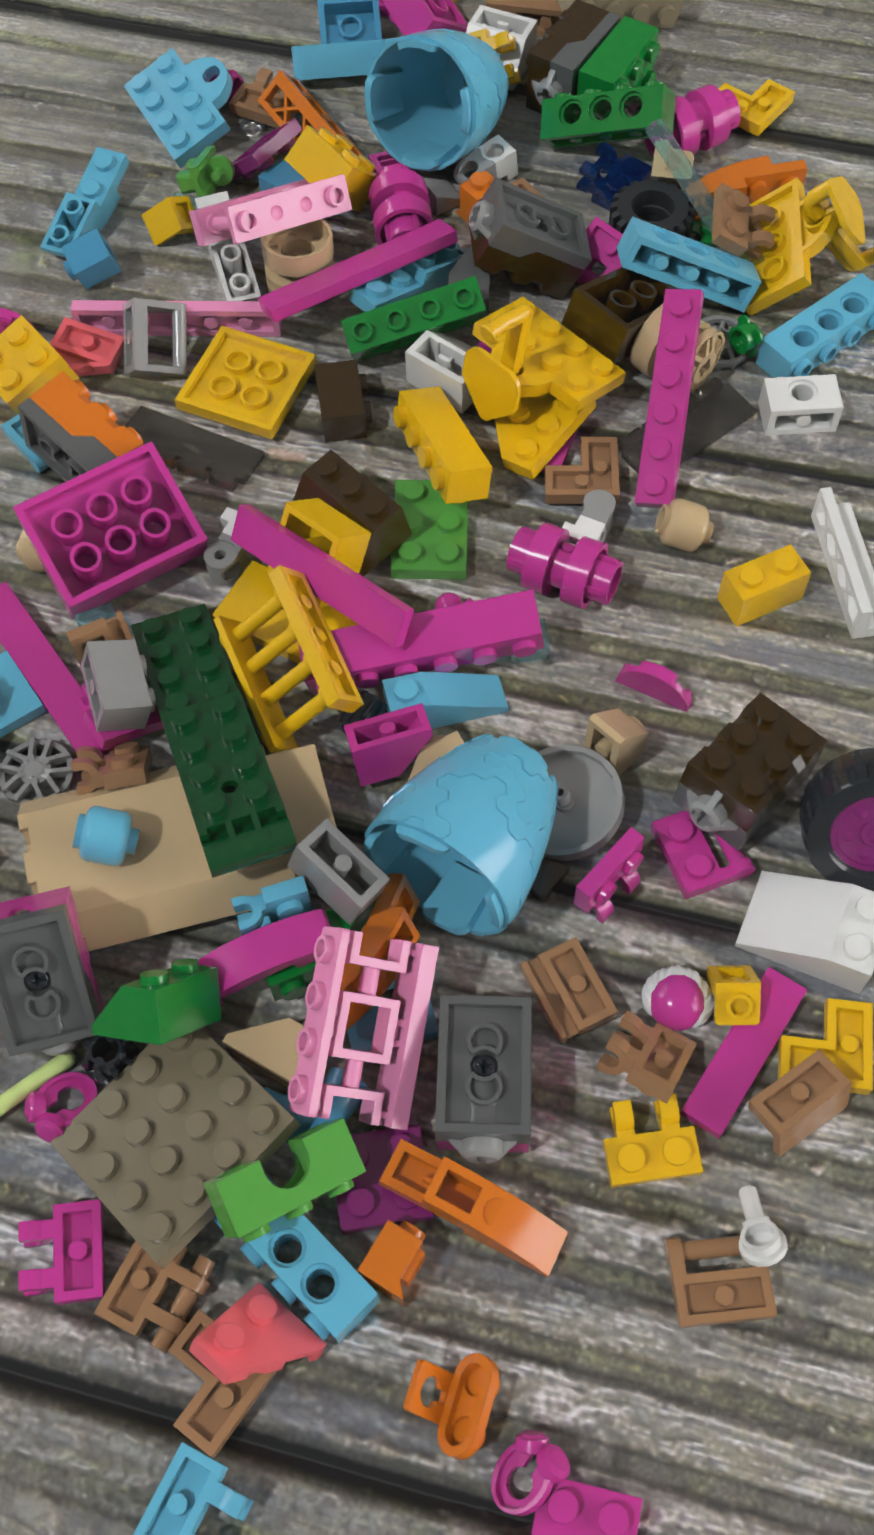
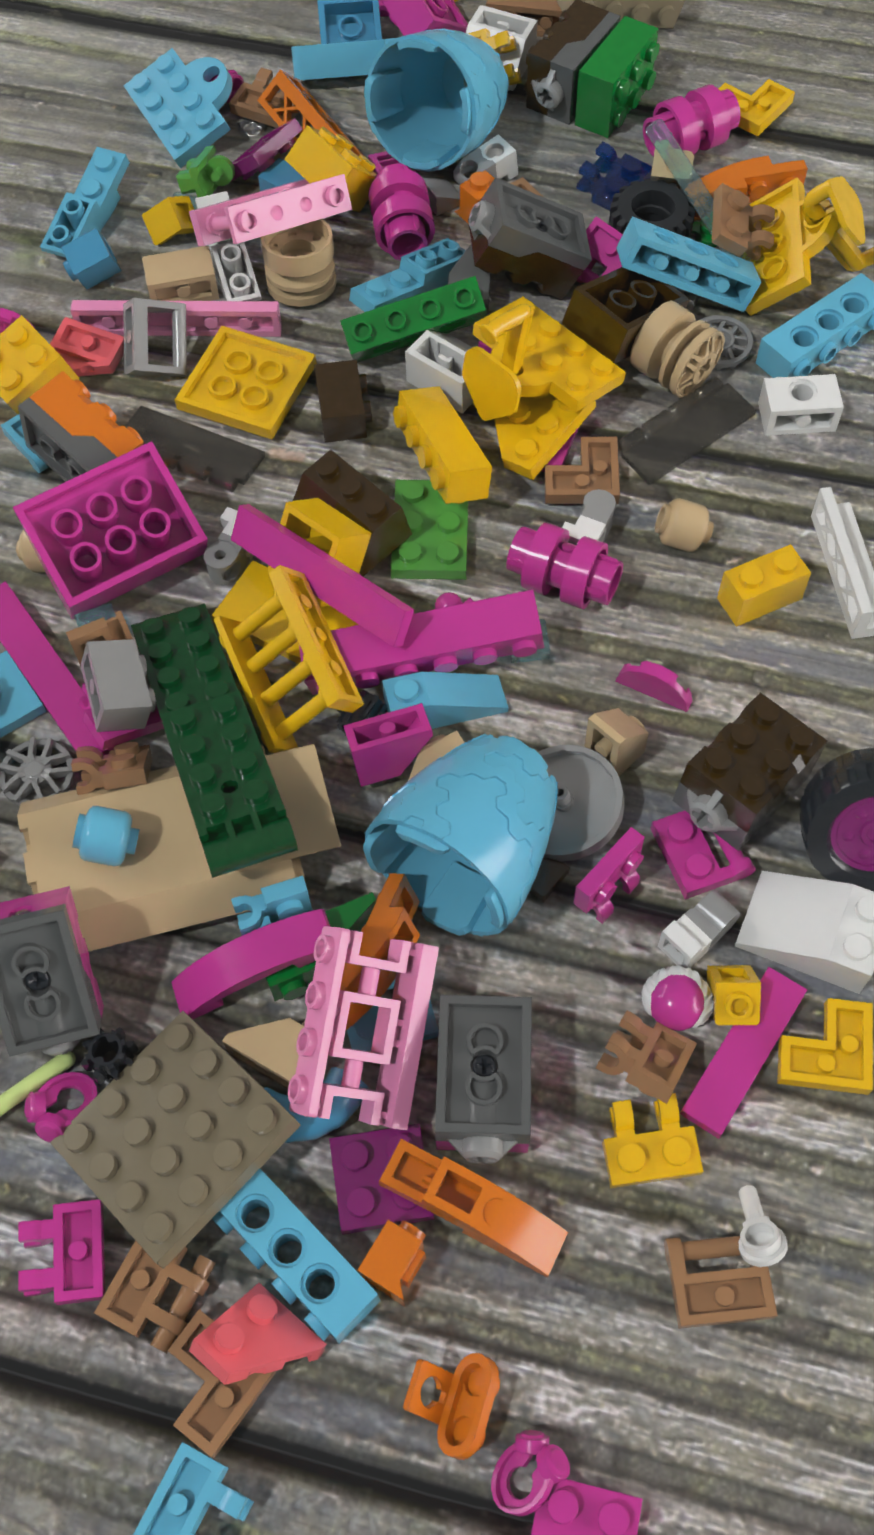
green slope [91,958,221,1045] -> none
bright green arch [203,1118,366,1243] -> none
dark pink tile [258,219,458,322] -> none
light grey brick [287,818,390,925] -> none
medium nougat plate [520,937,618,1045] -> none
green brick [540,81,676,149] -> none
dark pink plate [634,289,704,508] -> none
green plate [728,315,763,357] -> none
medium nougat panel [748,1049,851,1157] -> none
none -> tan panel [142,246,220,301]
none -> leg [657,890,741,968]

